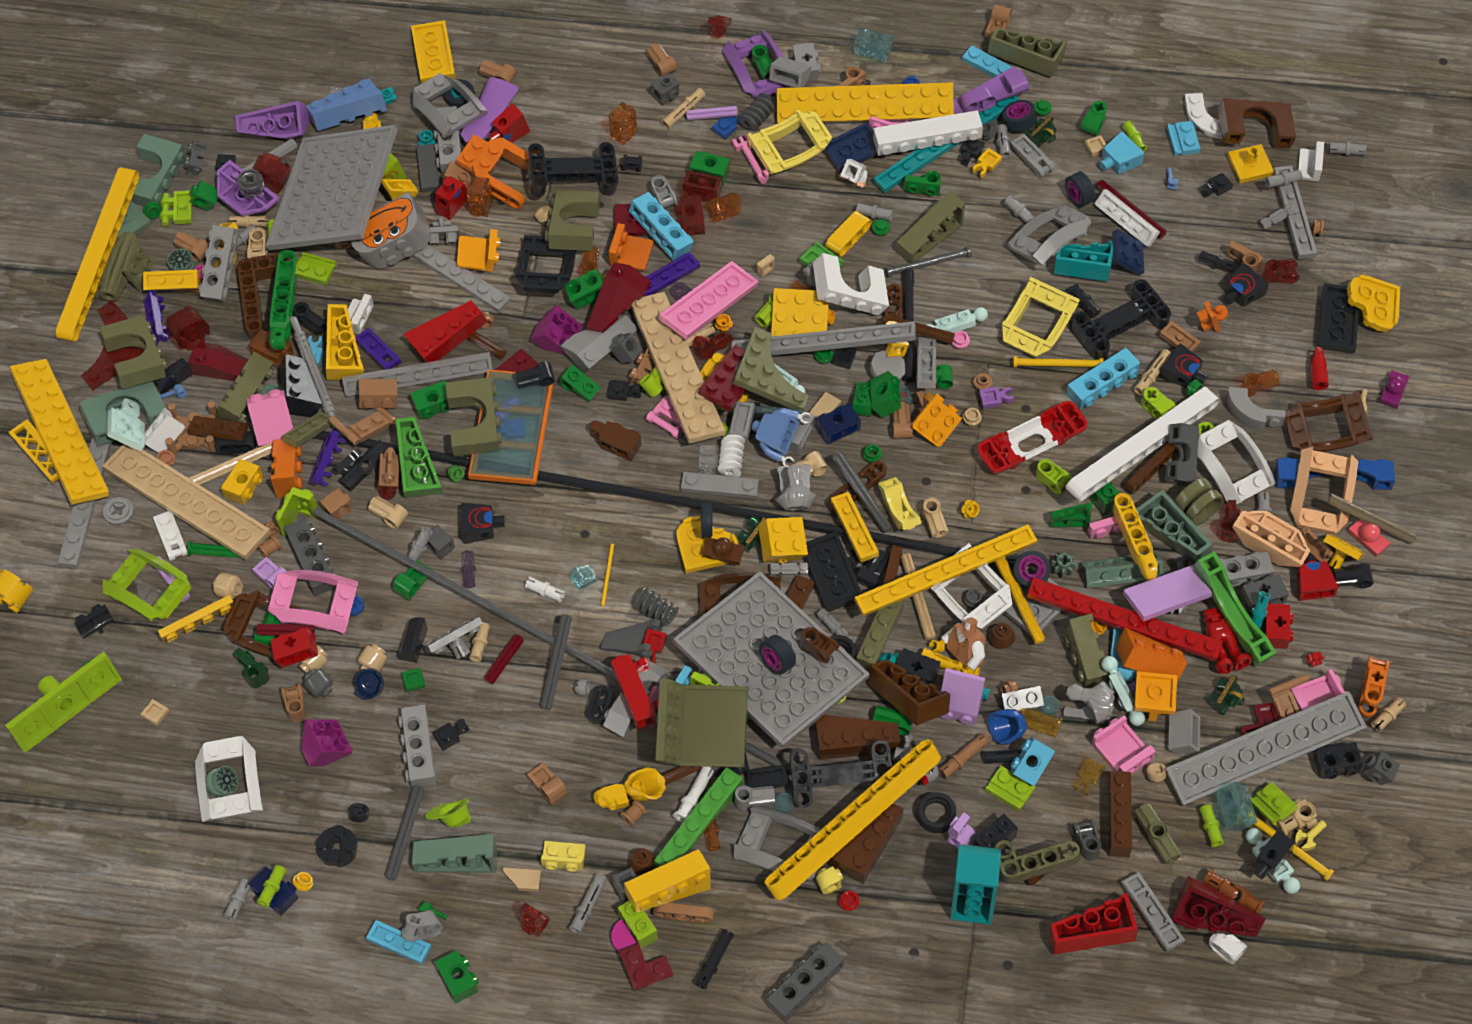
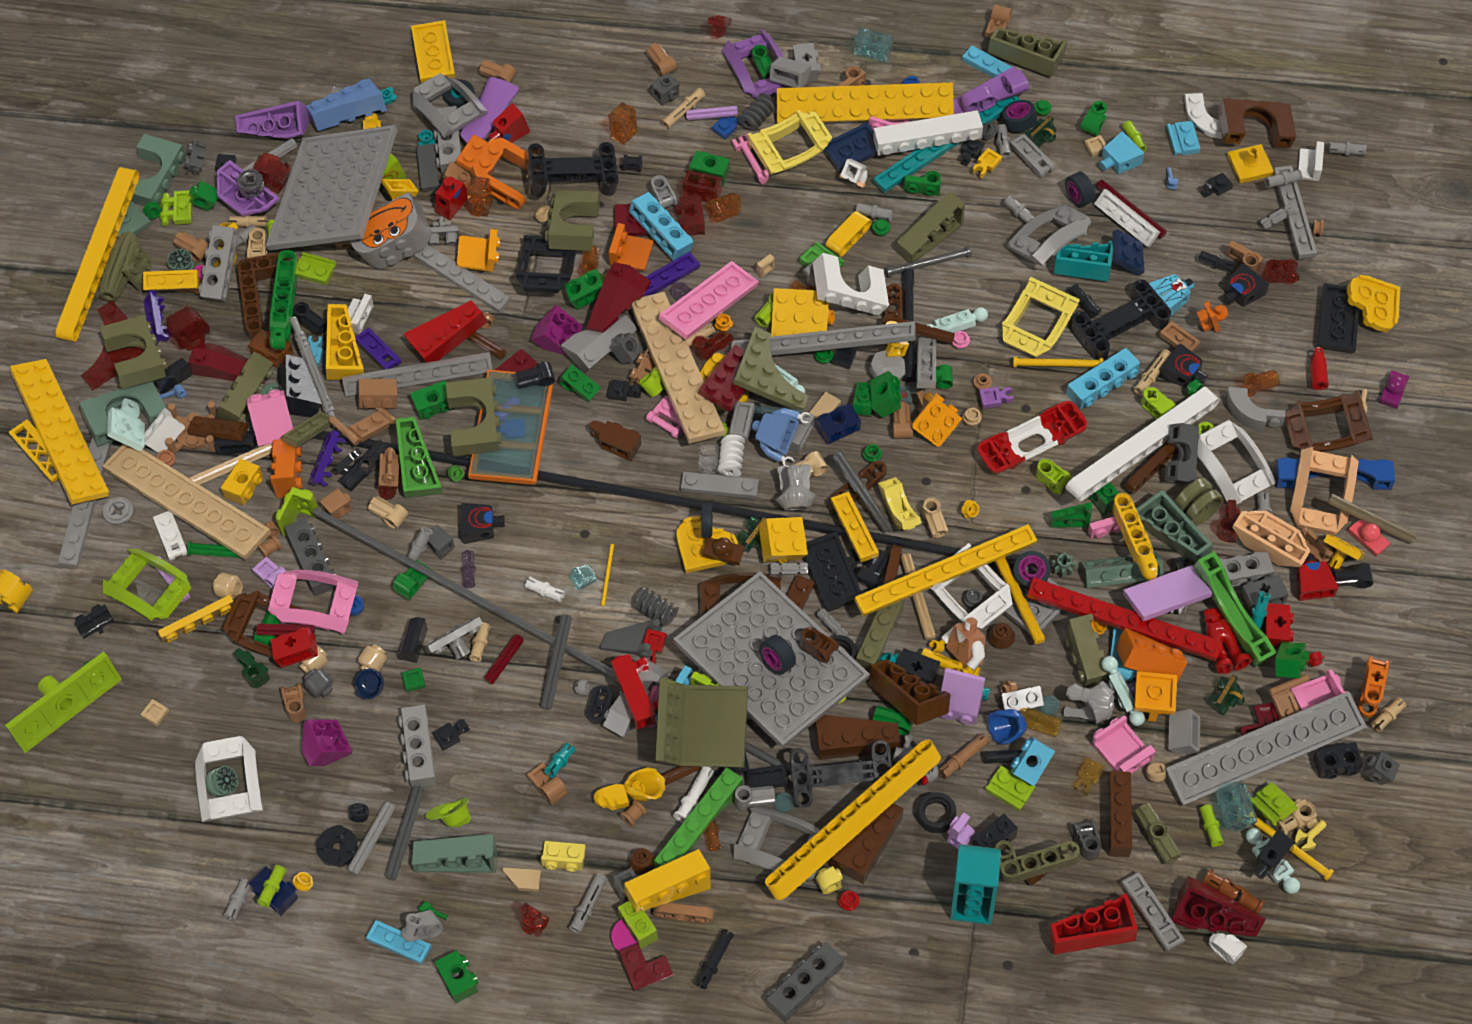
none -> light grey axle [348,802,395,875]
none -> teal pin [544,743,575,778]
none -> medium azure torso [1149,274,1194,316]
none -> green brick [1275,642,1309,678]

